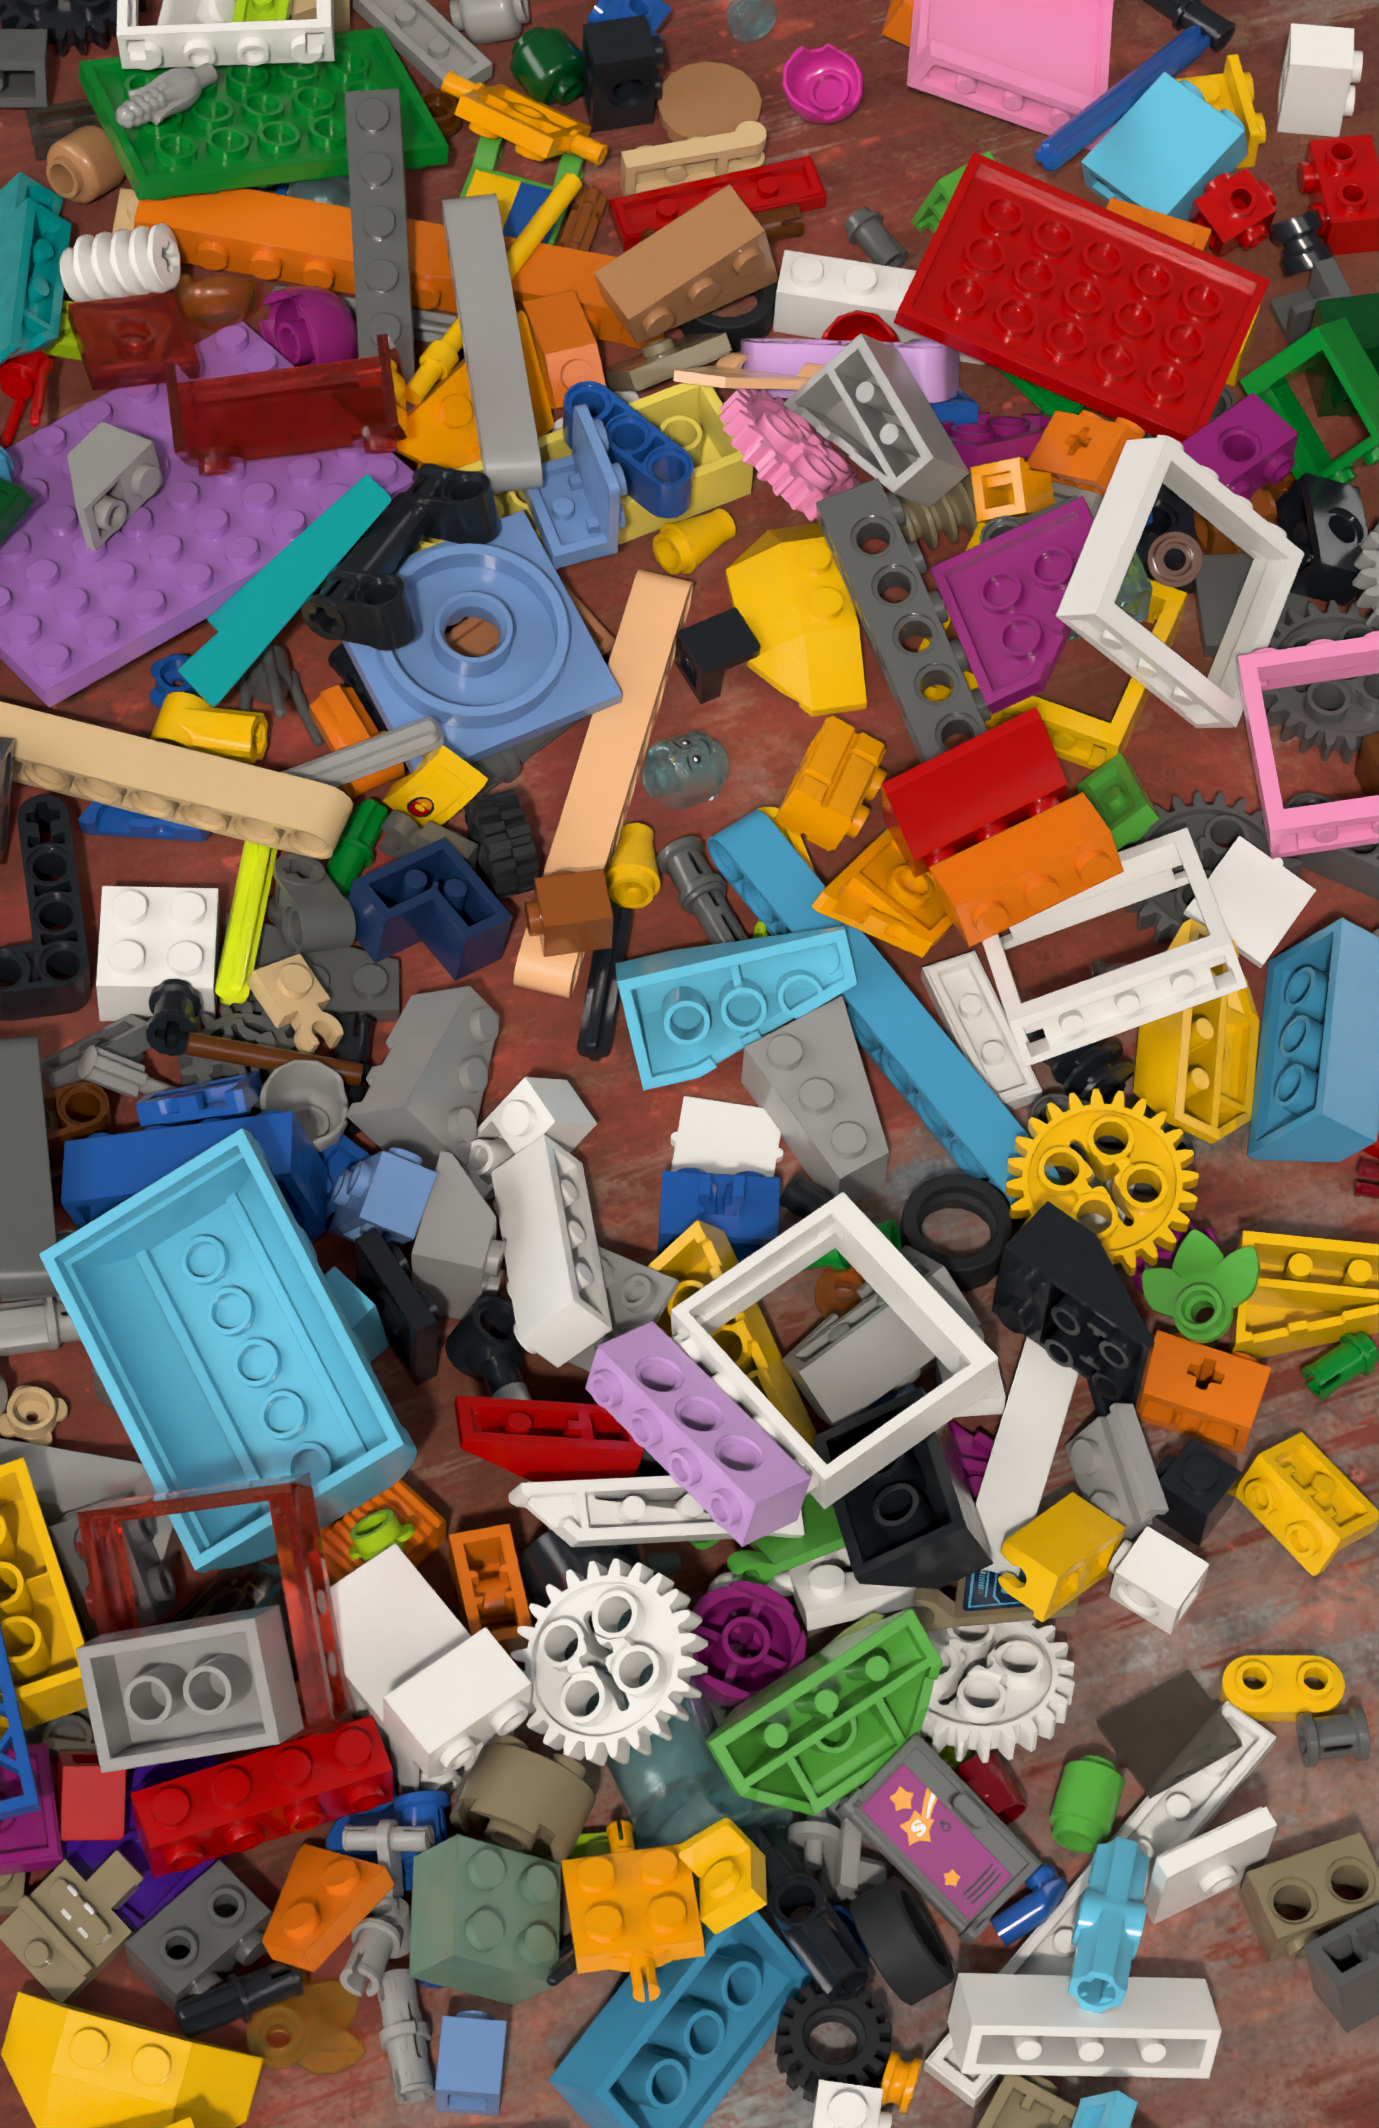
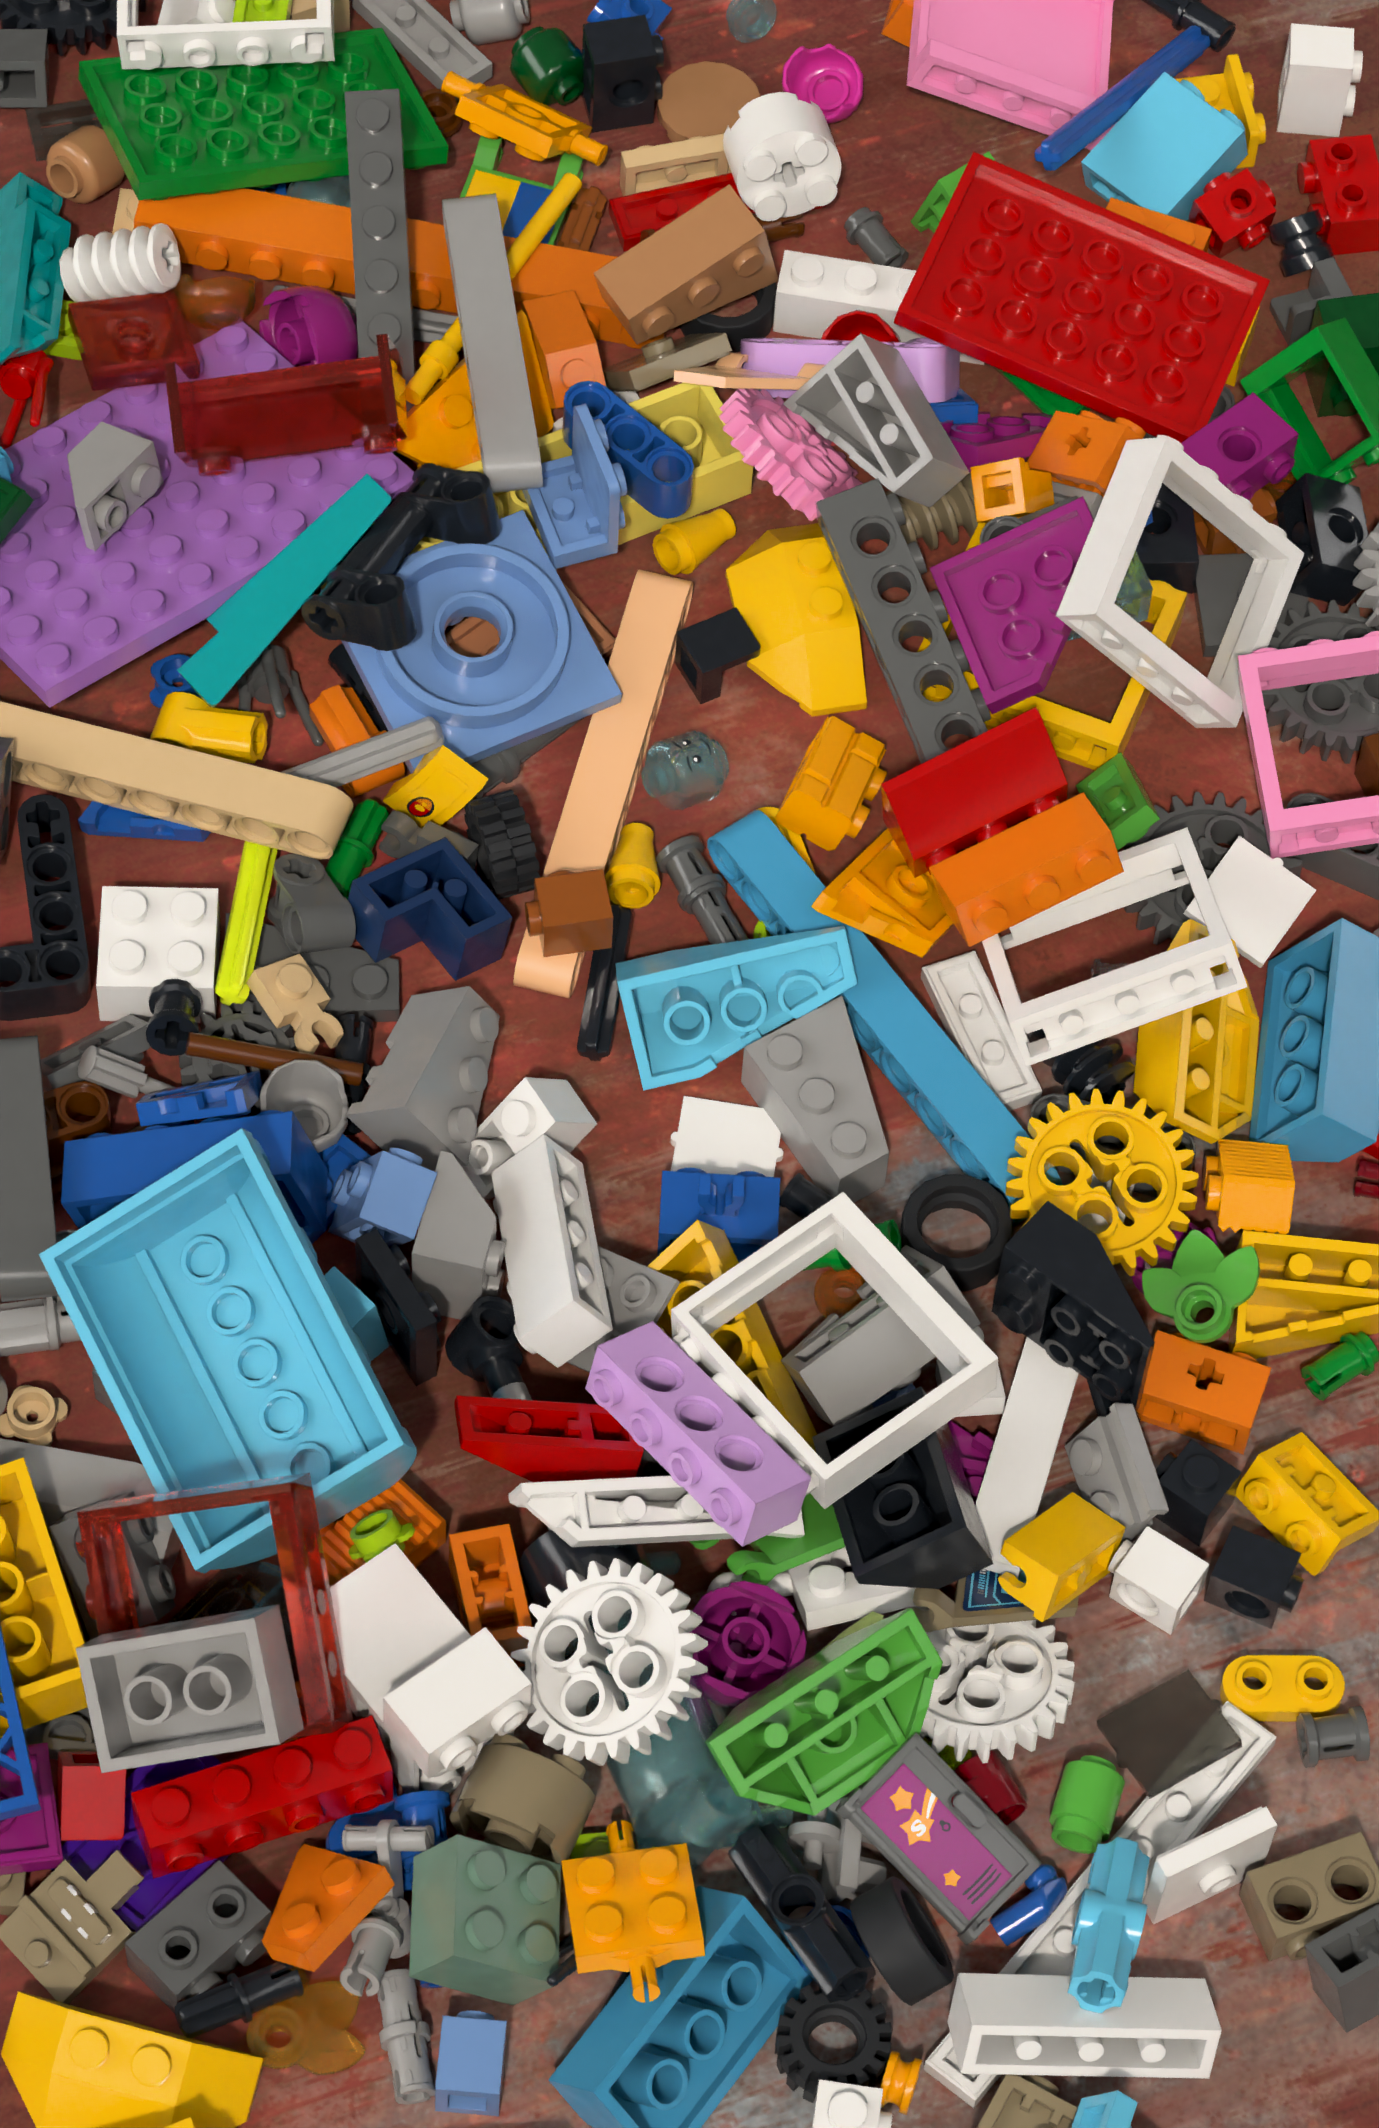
light grey piece [116,63,217,129] -> none
yellow bracket [679,1818,767,1935] -> none
reddish brown plate [1146,531,1202,587] -> none
none -> white brick [723,92,841,222]
none -> light orange brick [1202,1139,1295,1235]
none -> black brick [1204,1525,1305,1629]

